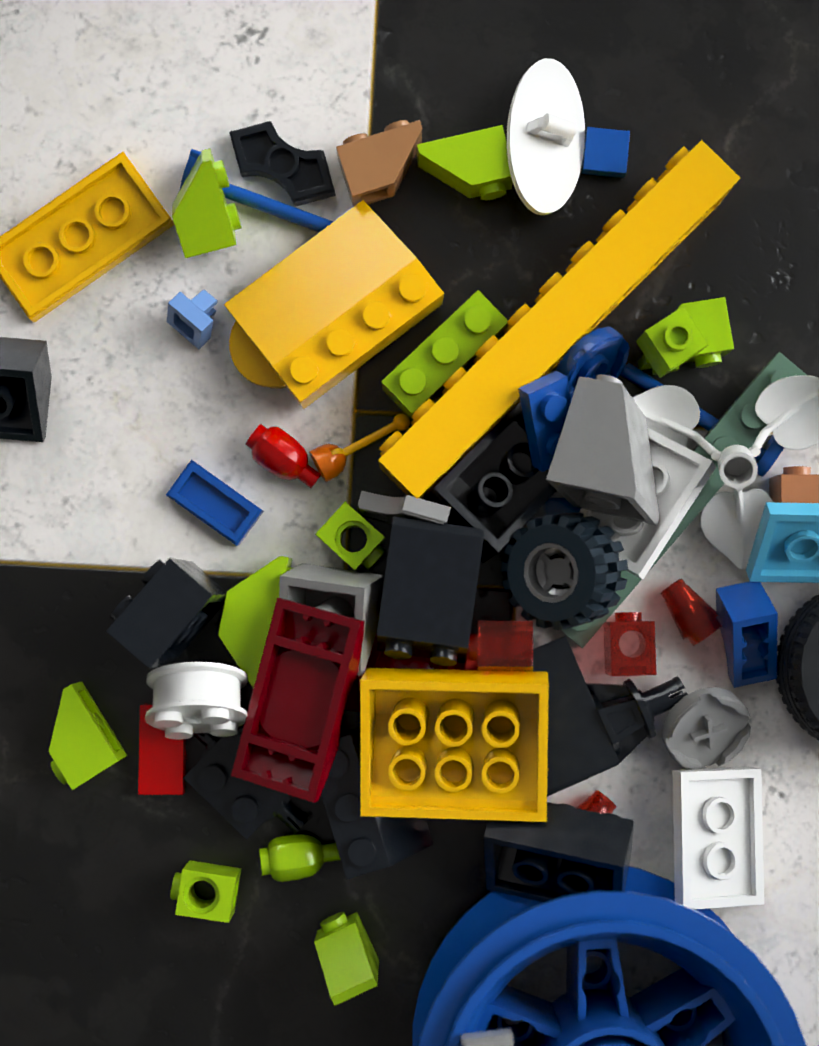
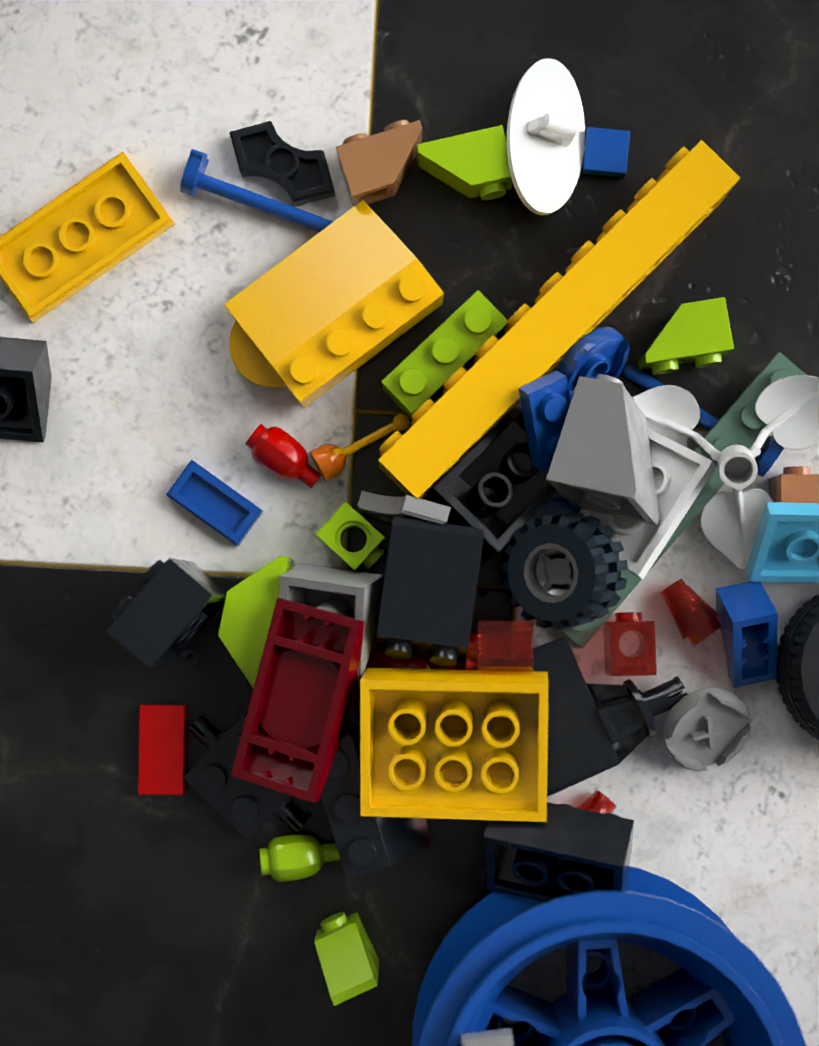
lime slope [48,681,128,790] -> none
white wheel [145,662,248,740] -> none
medium blue tile [167,289,218,349] -> none
lime brick [170,860,242,923] -> none
lime slope [172,148,242,258] -> none
lime brick [635,306,709,378] -> none
white plate [672,767,764,910] -> none

